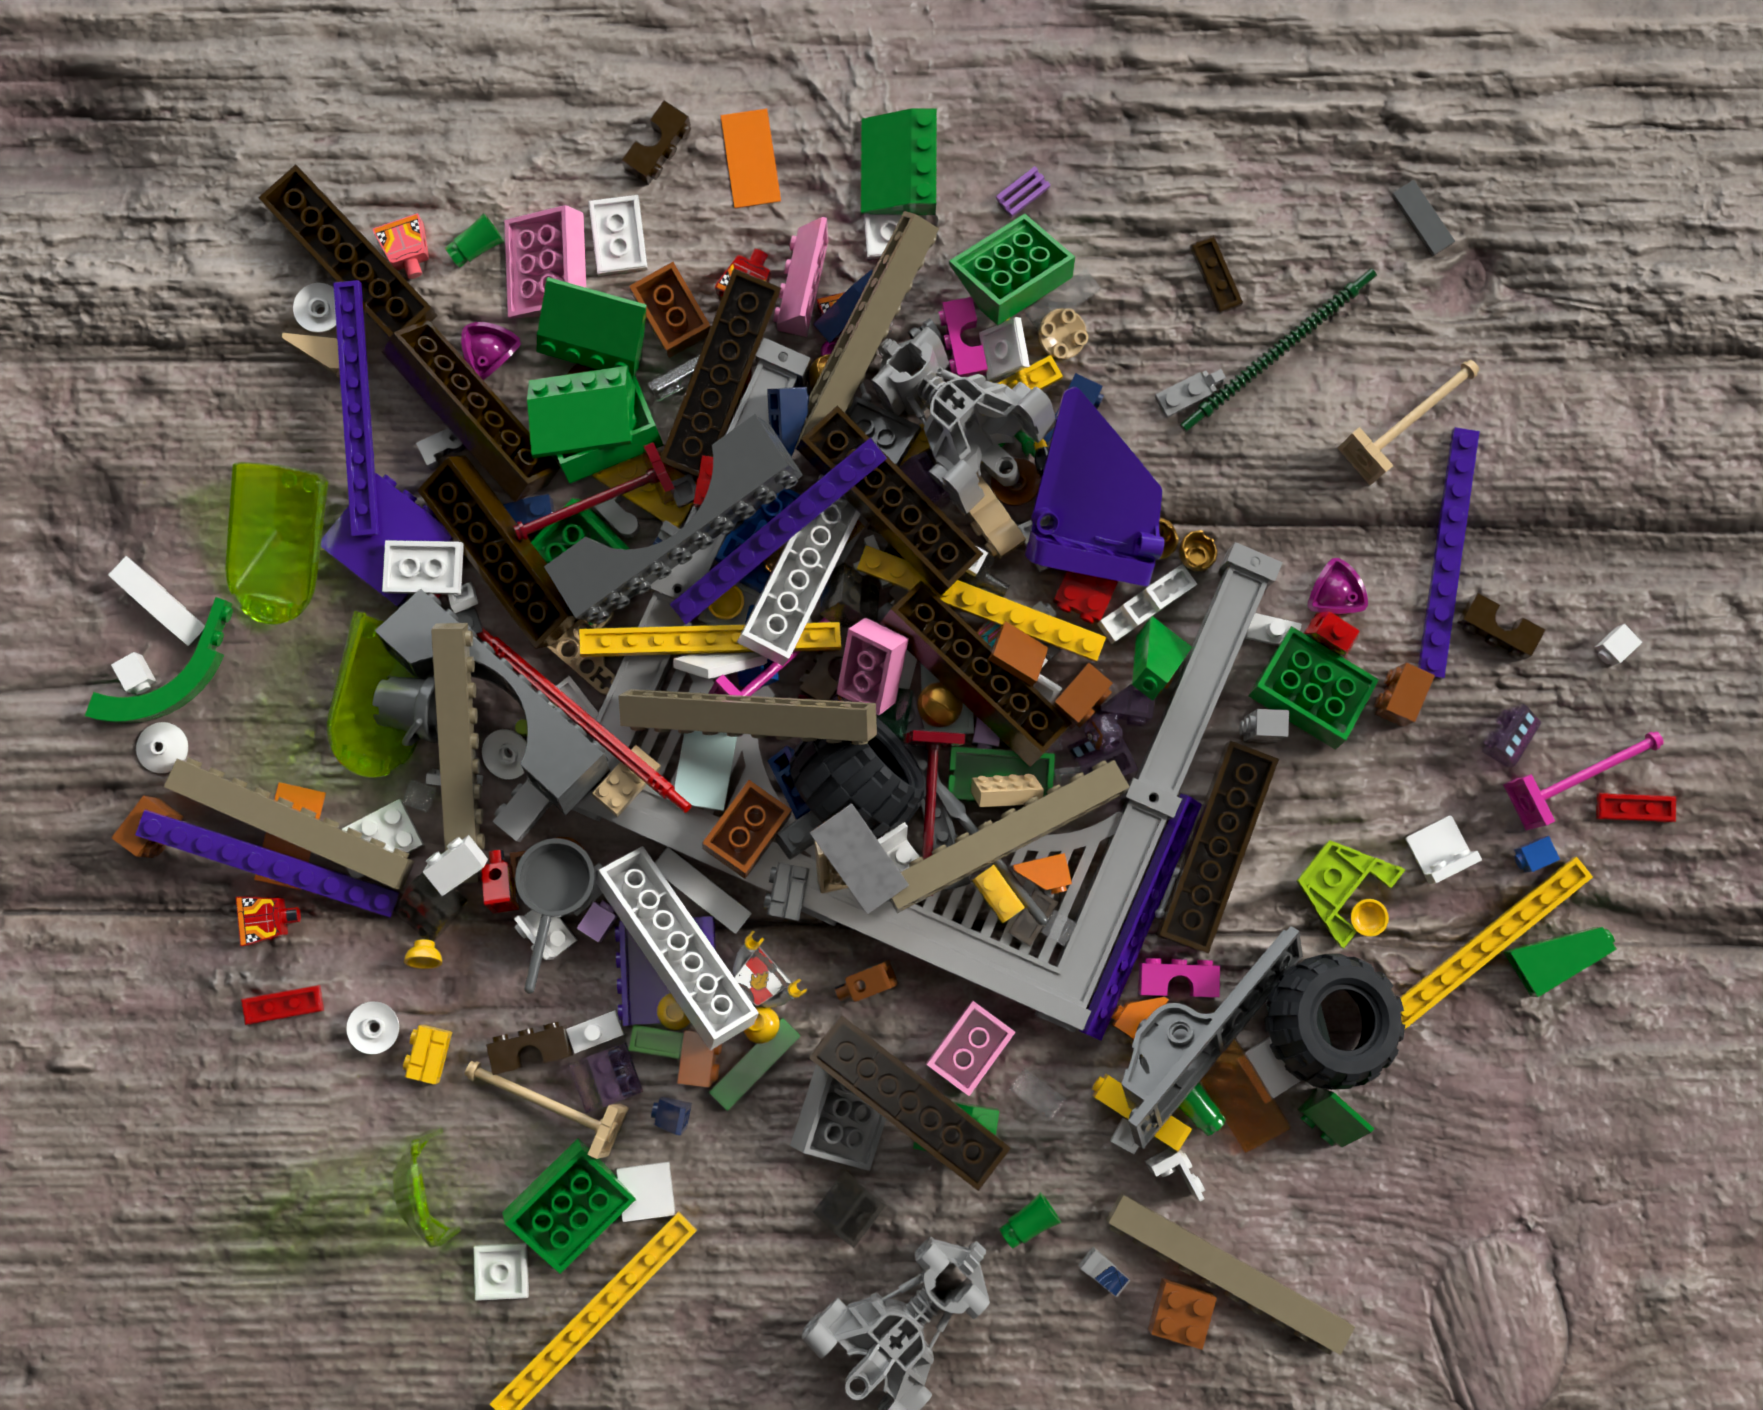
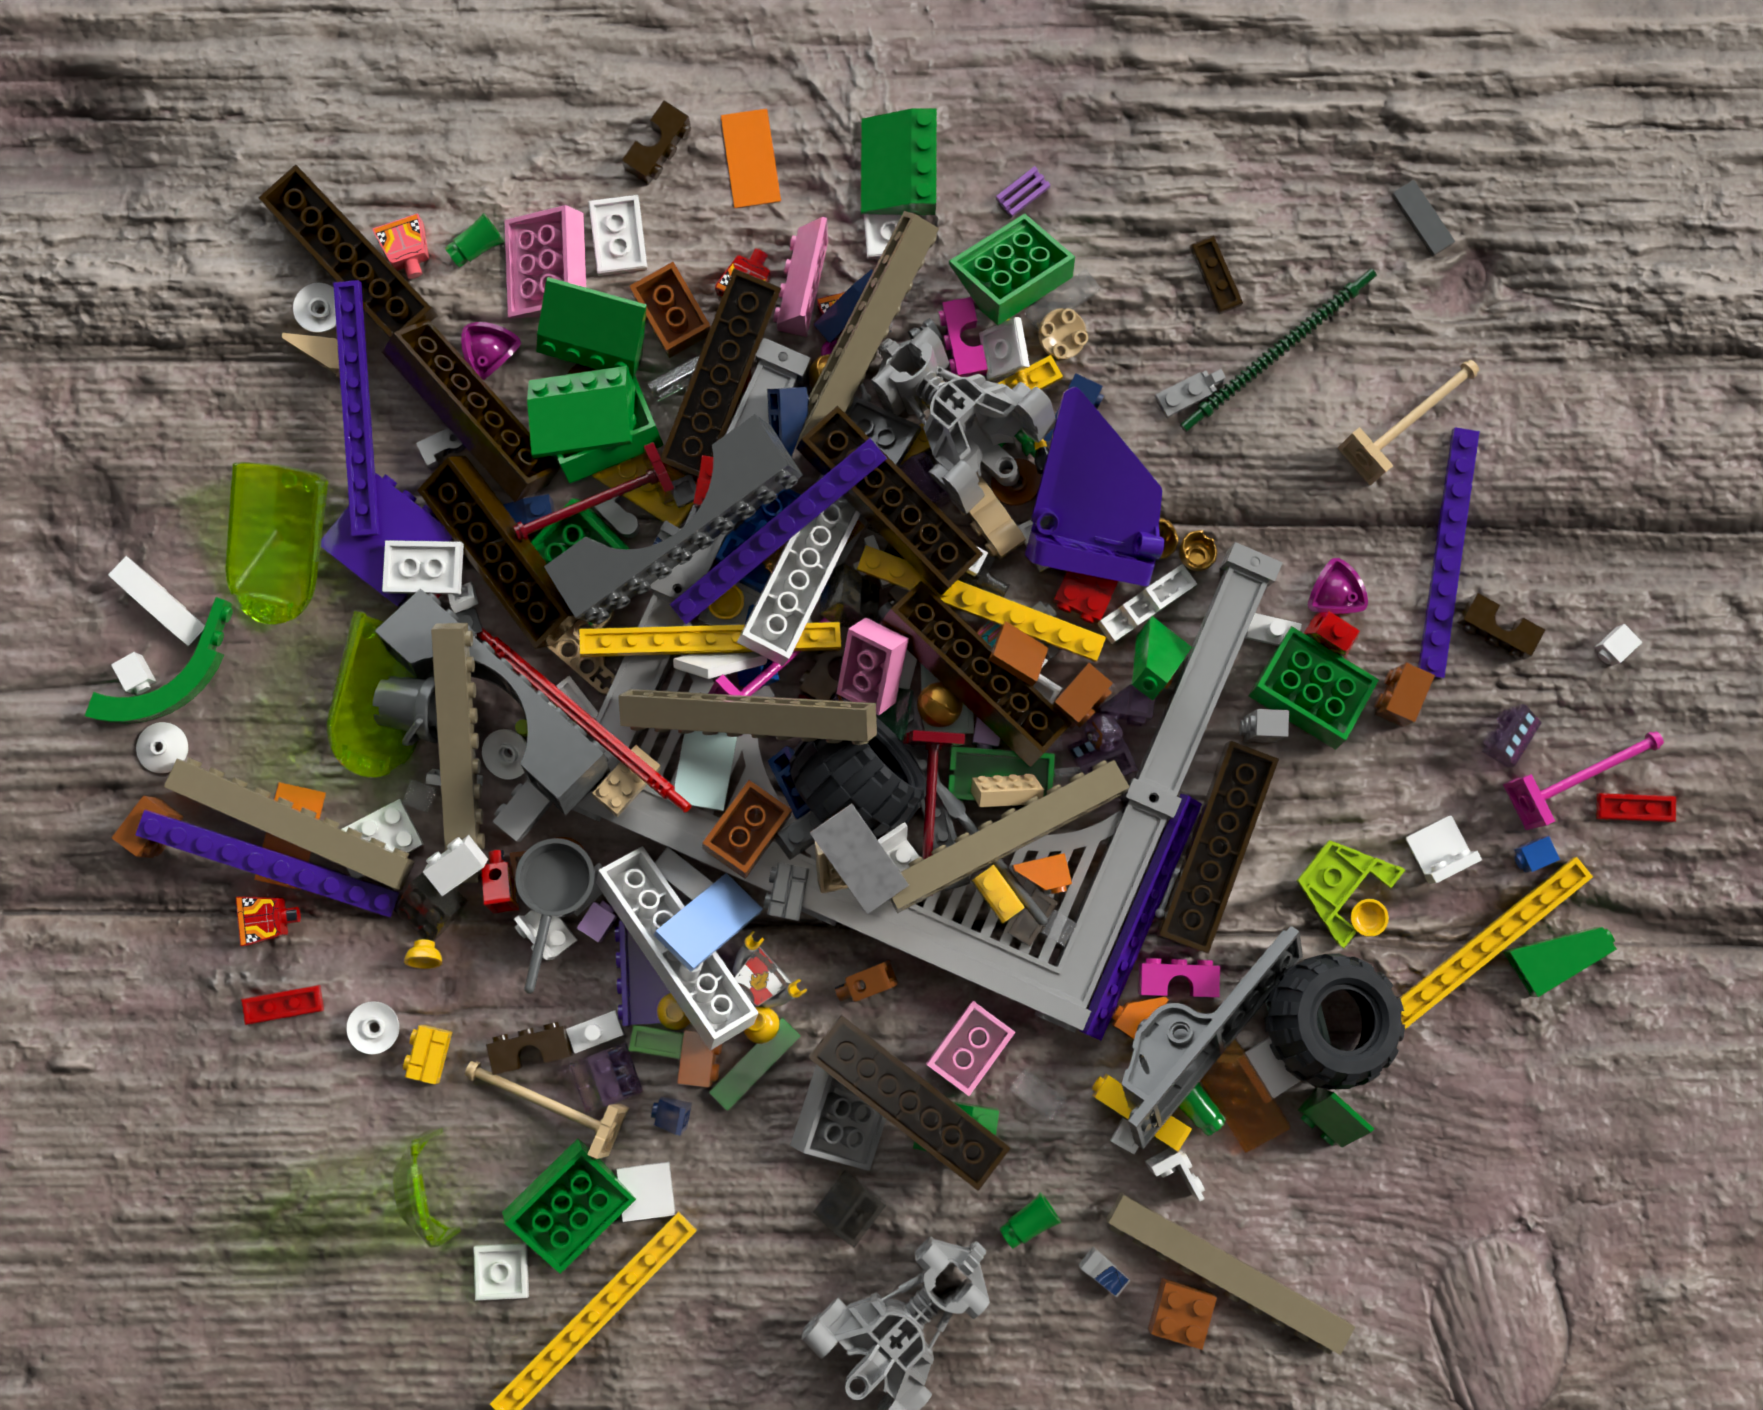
none -> light blue tile [654,873,763,972]

